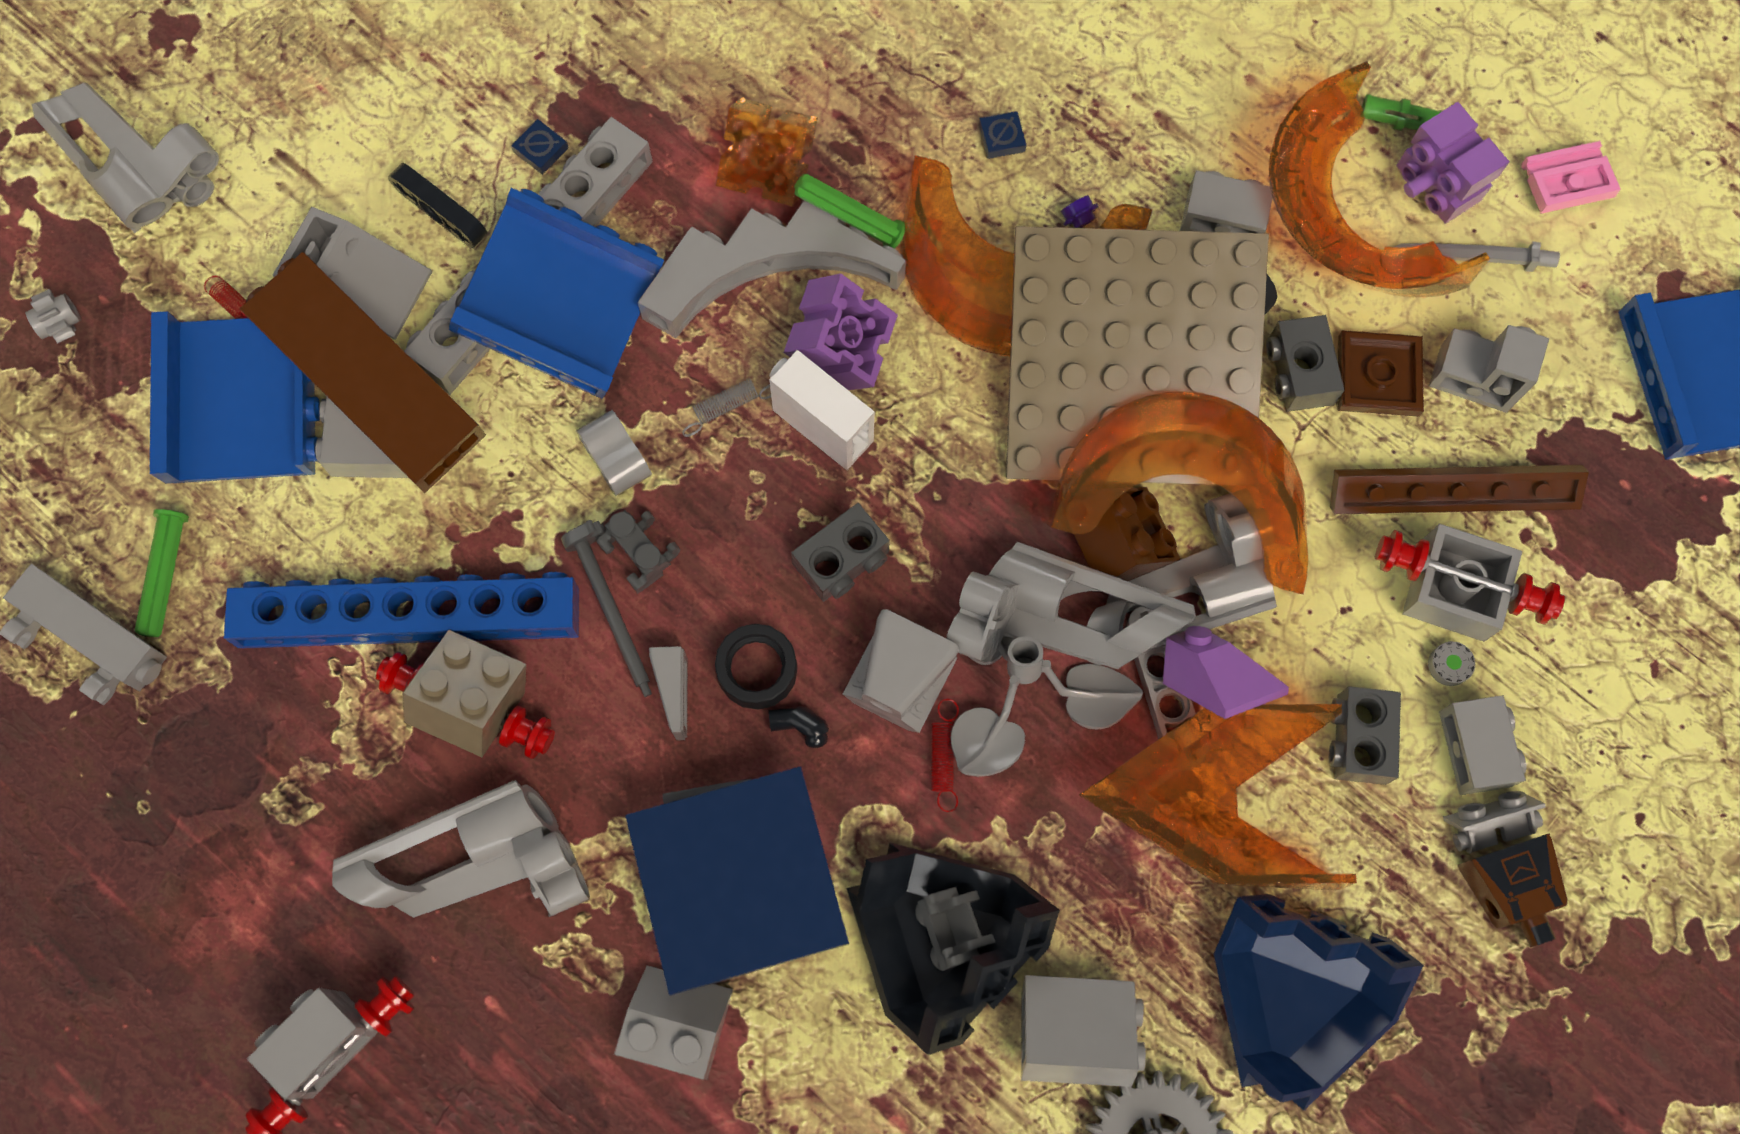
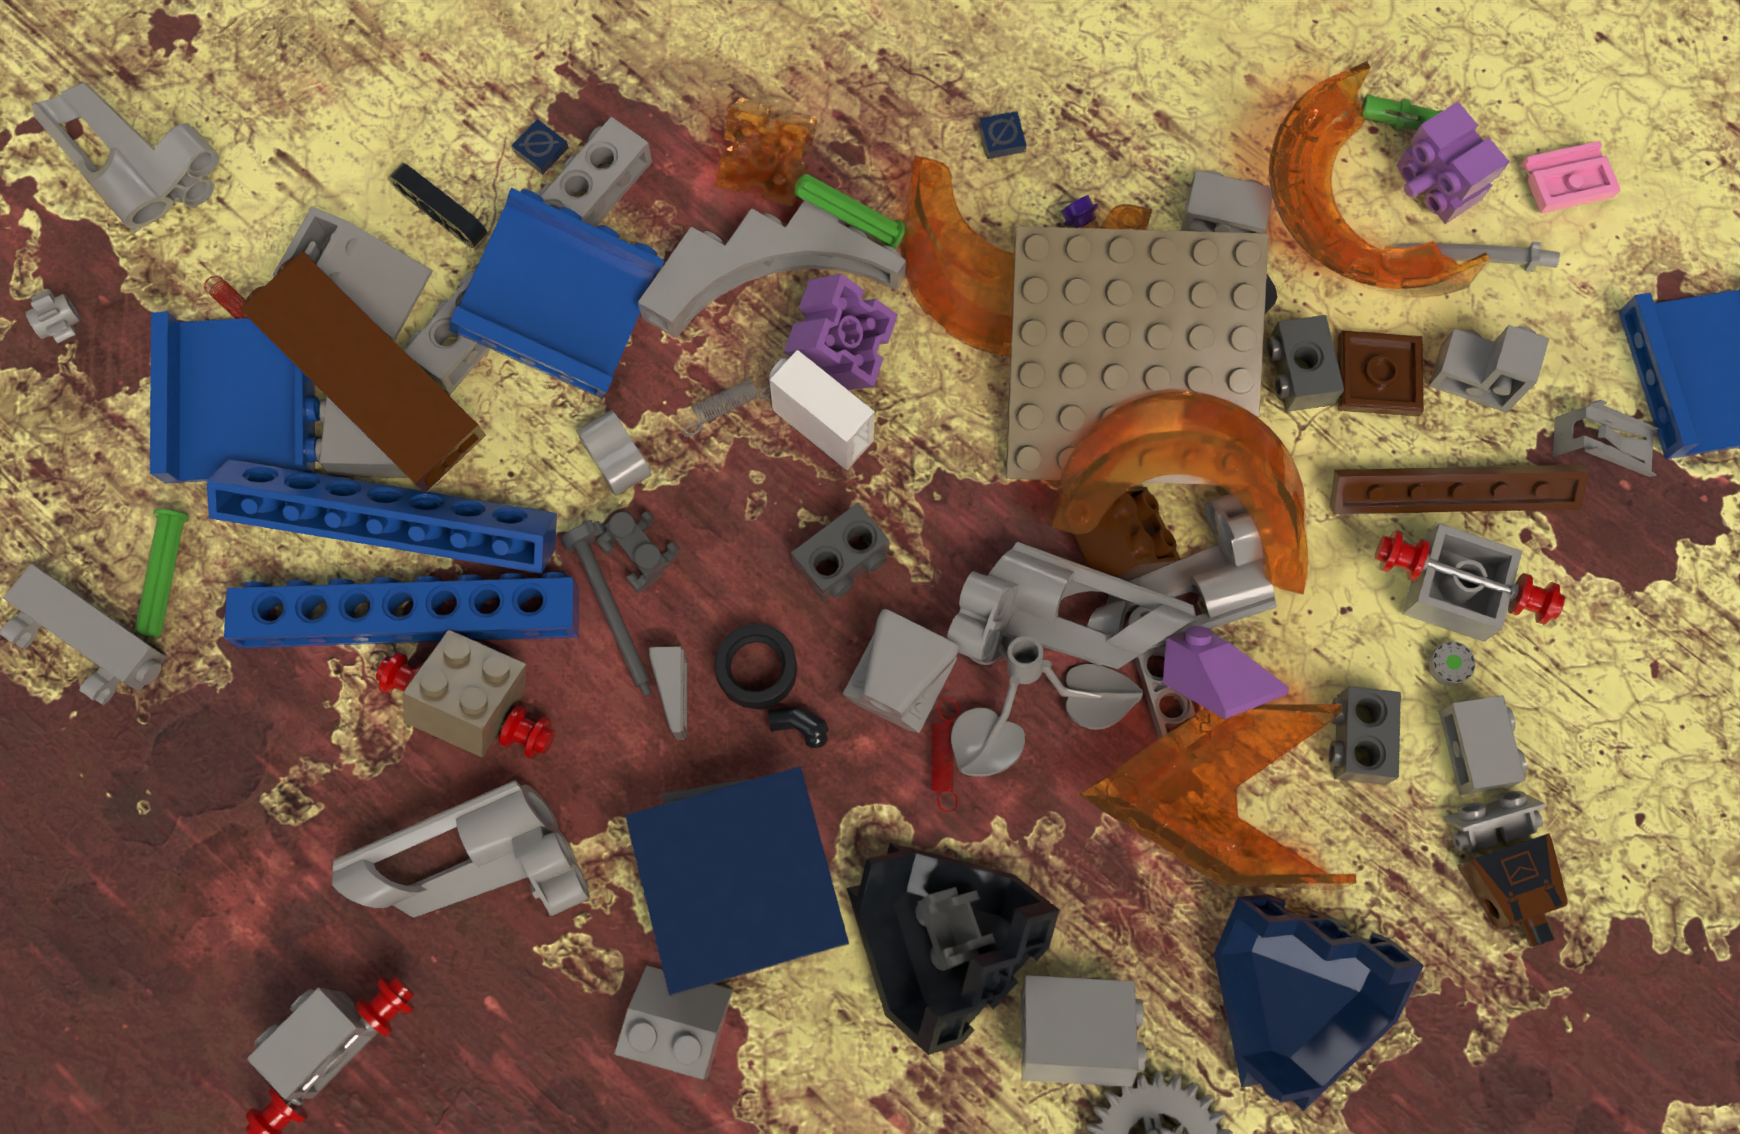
none -> blue brick [207,459,557,573]
none -> light grey piece [1552,400,1659,477]

